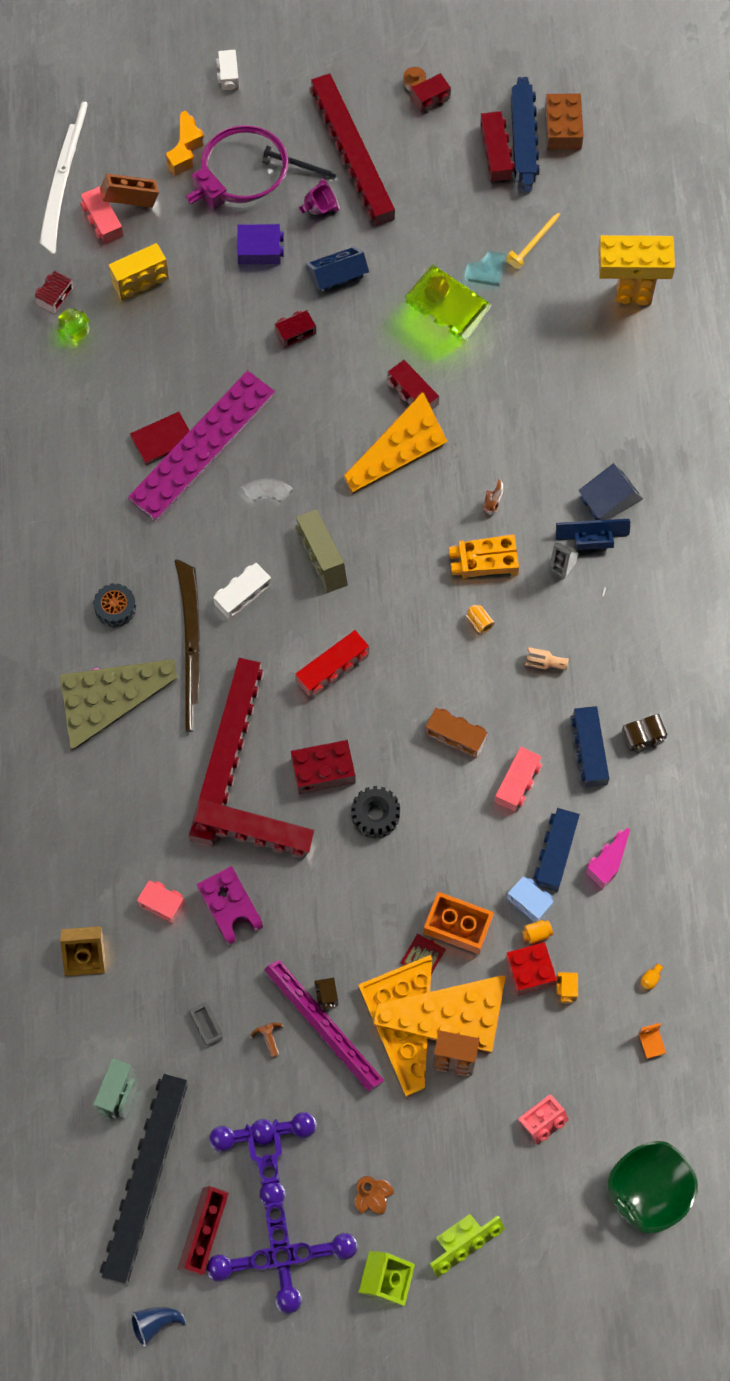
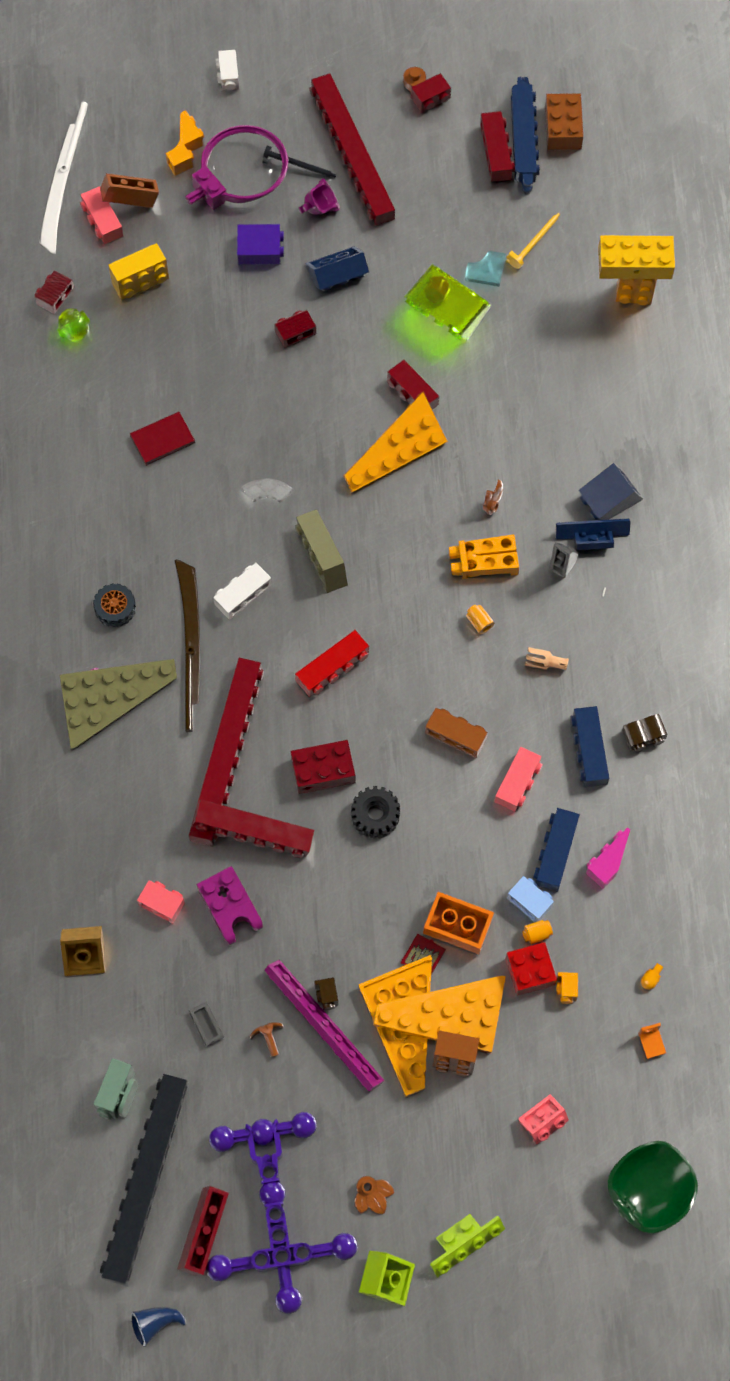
magenta plate [128,370,275,522] -> none

